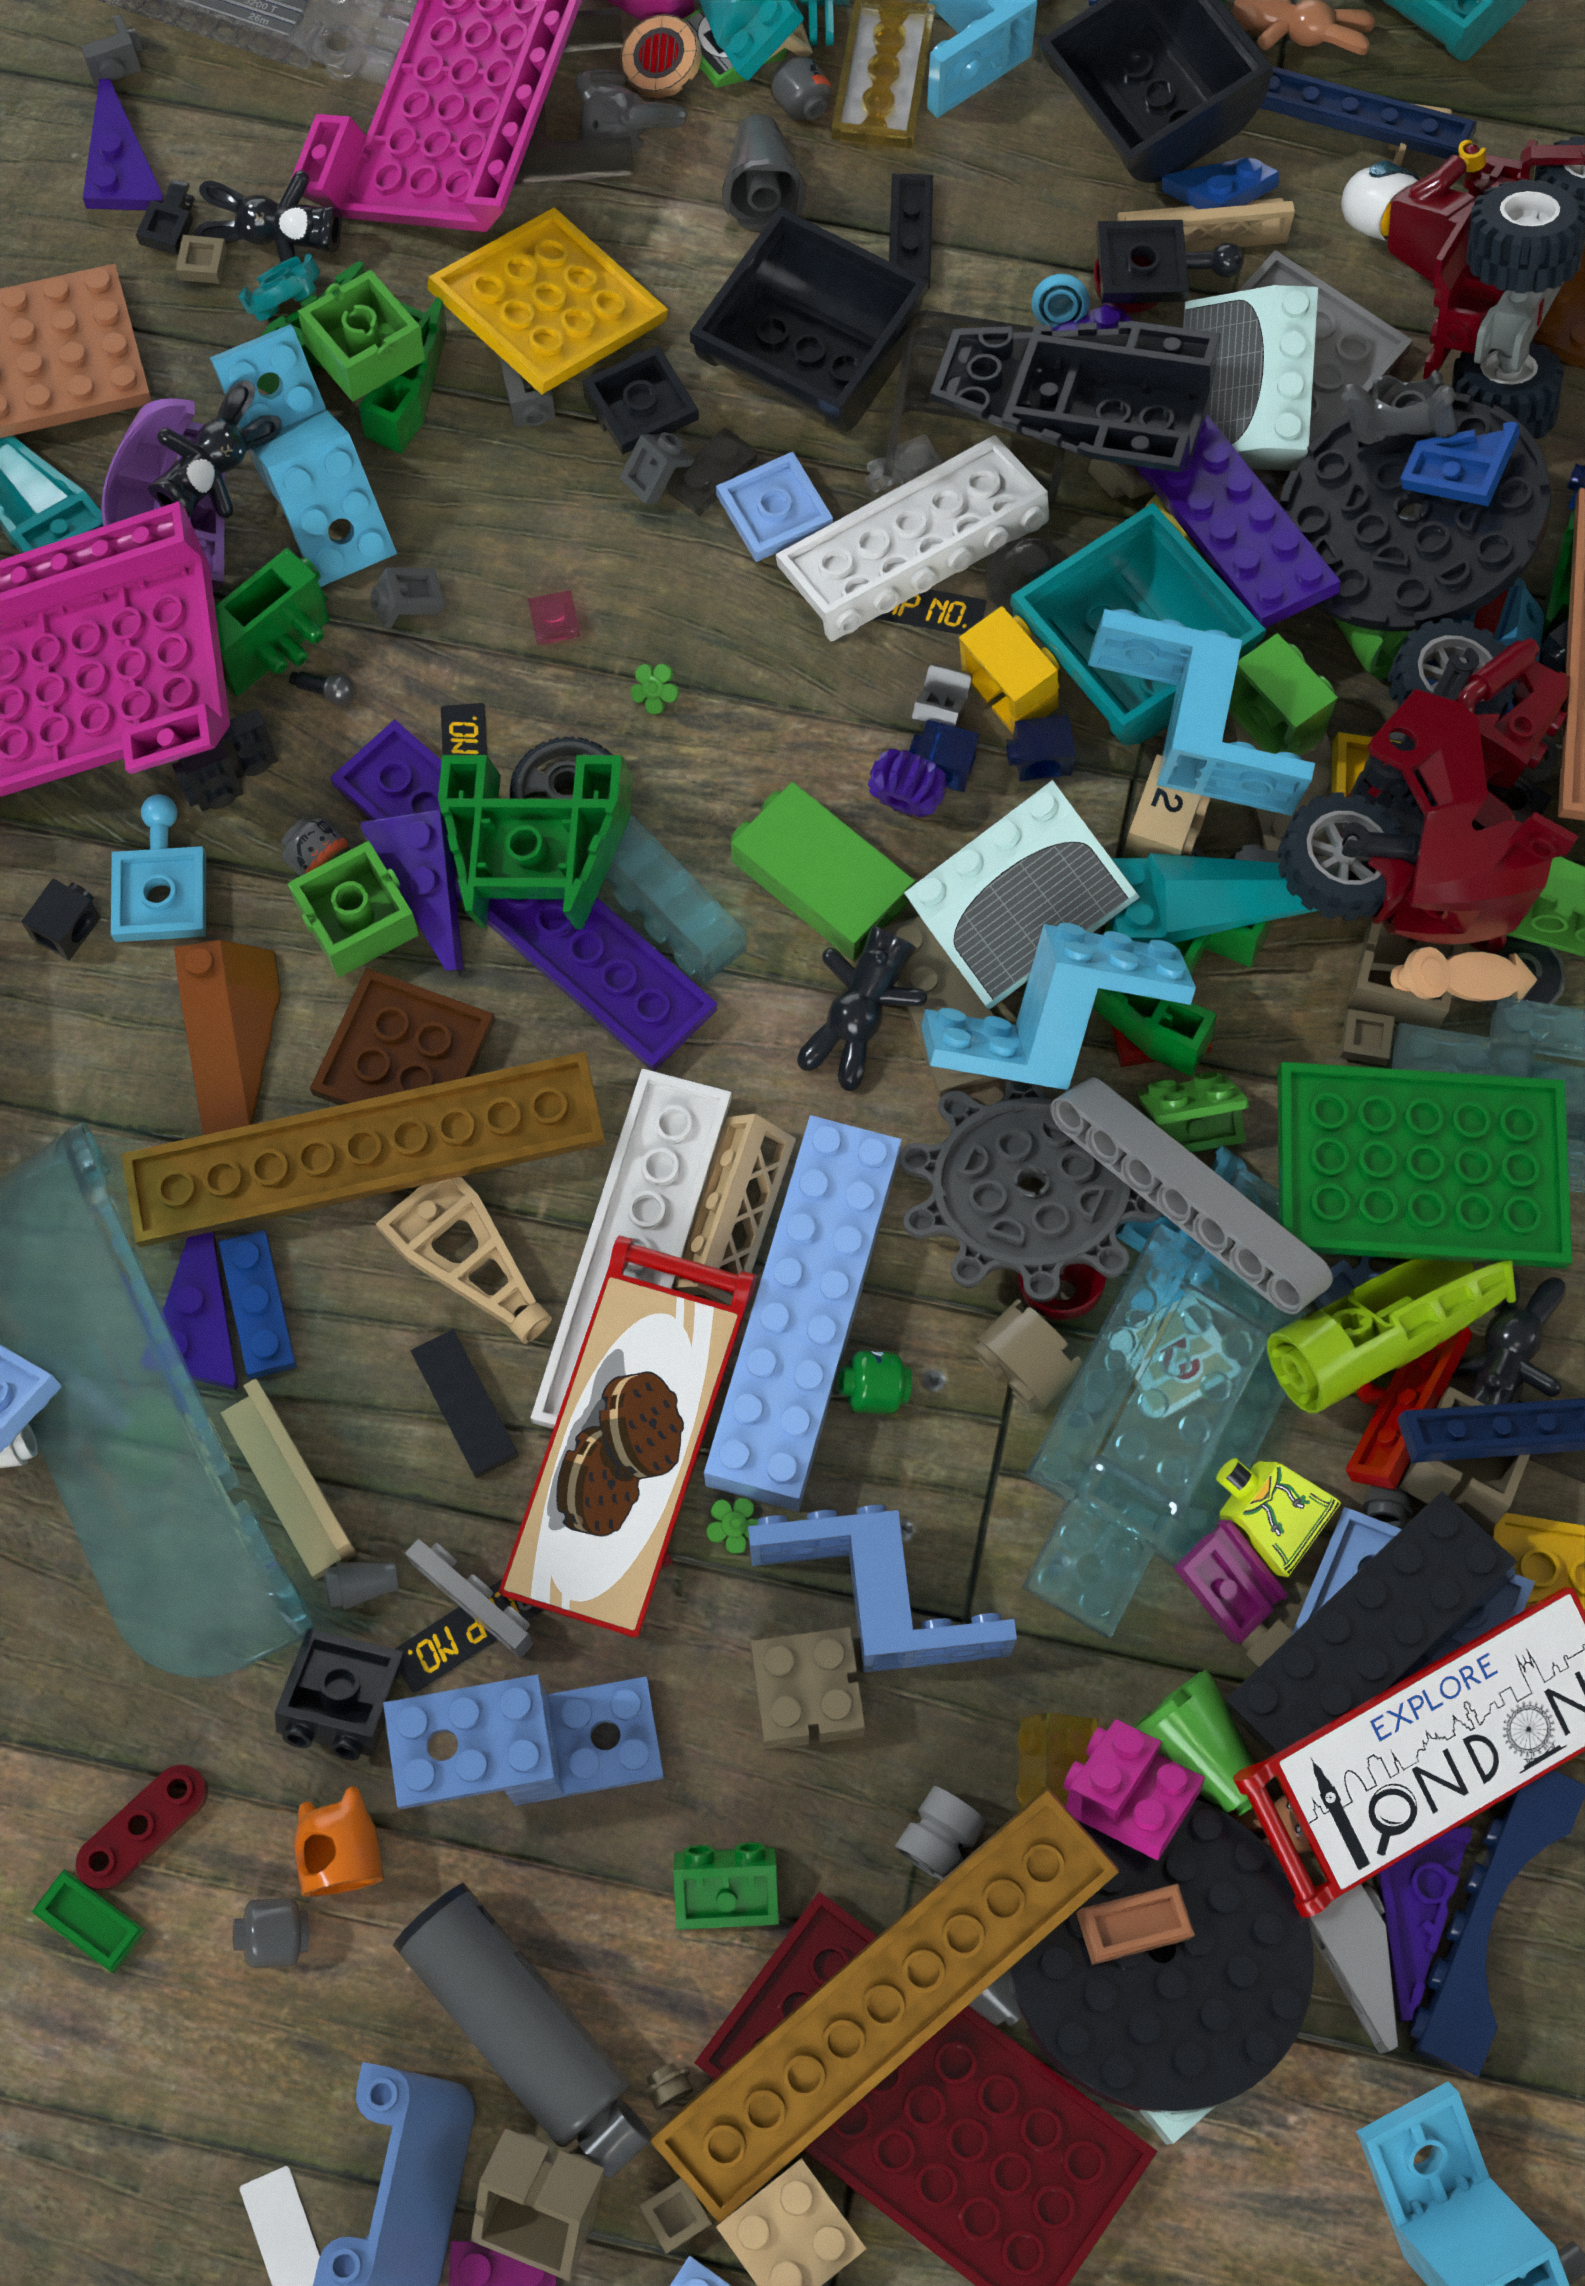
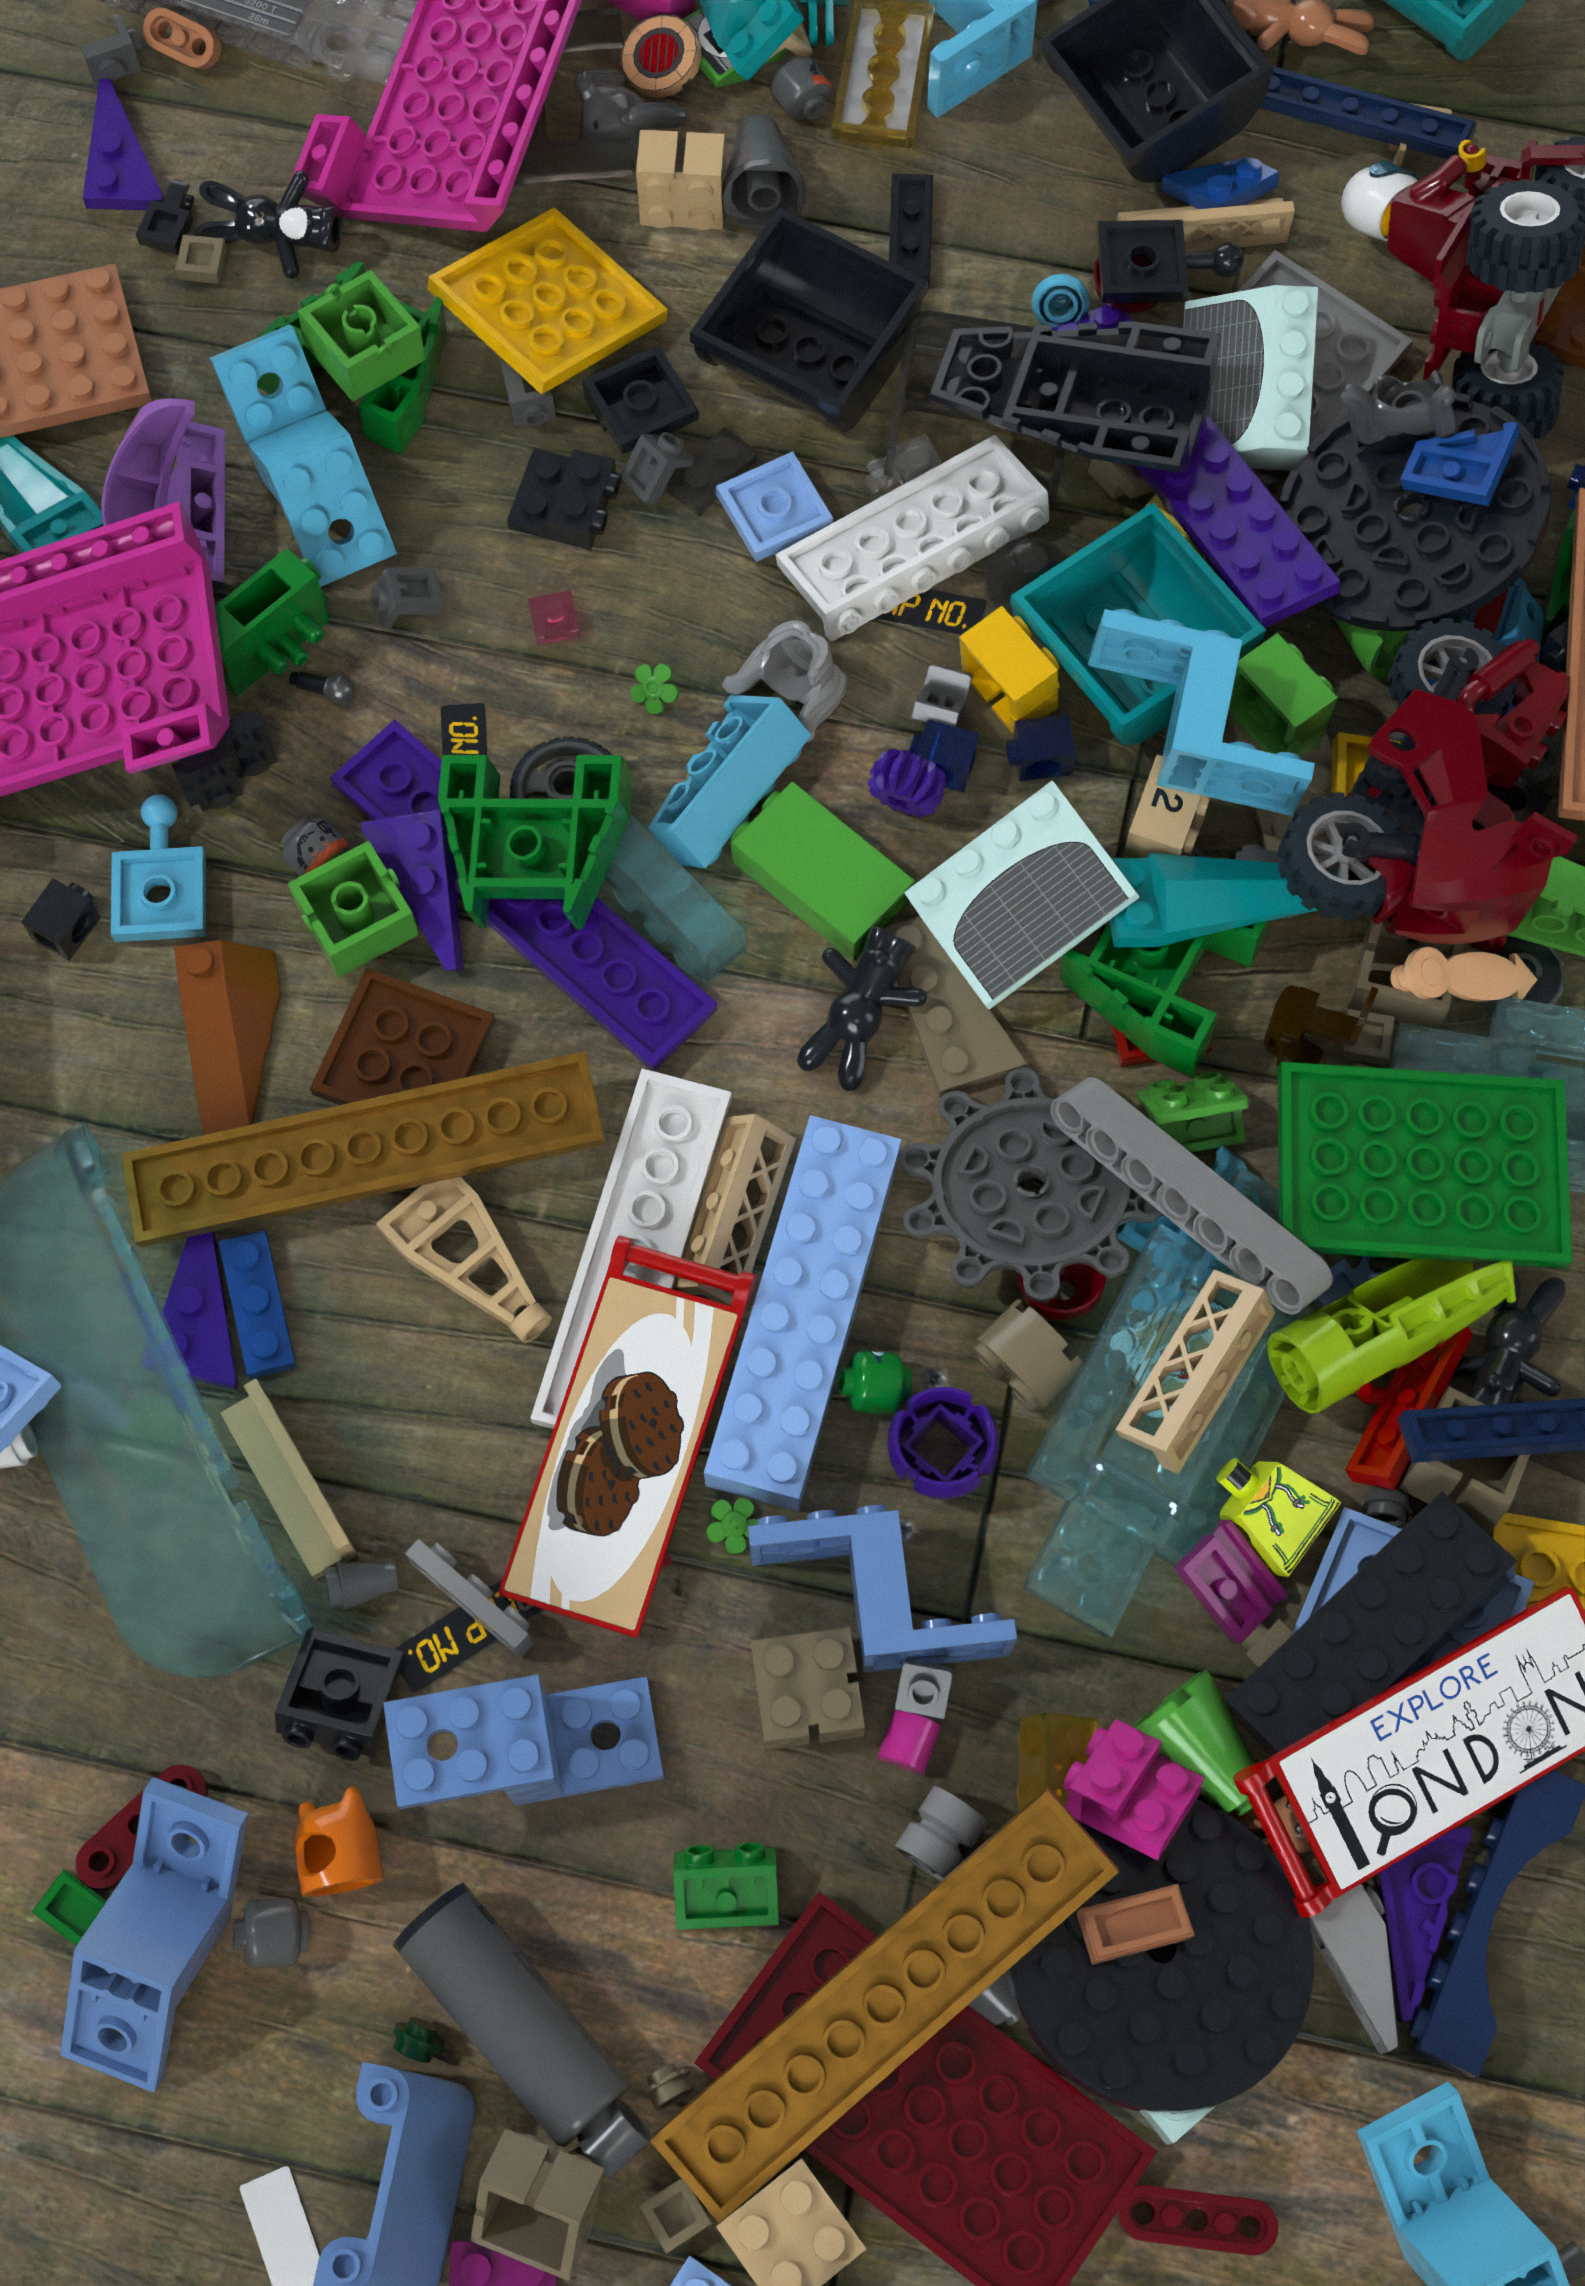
black animal [148,380,282,519] -> none
teal plate [238,253,321,322] -> none
black tile [410,1329,519,1479] -> none
medium azure bracket [921,923,1196,1090] -> none
none -> medium blue bracket [60,1777,249,2093]
none -> nougat plate [143,8,221,70]
none -> dark green plate [393,2017,444,2063]
none -> black plate [507,448,621,550]
none -> tan piece [636,129,726,230]
none -> medium azure wedge [648,695,811,868]
none -> light grey hair [722,620,848,742]
none -> dark pink brick [877,1710,941,1776]
none -> dark purple piece [887,1387,999,1500]
none -> bracket [894,1660,953,1719]
none -> tan fence [1115,1270,1276,1474]
none -> dark red plate [1117,2185,1278,2256]
none -> dark brown piece [1264,985,1379,1067]

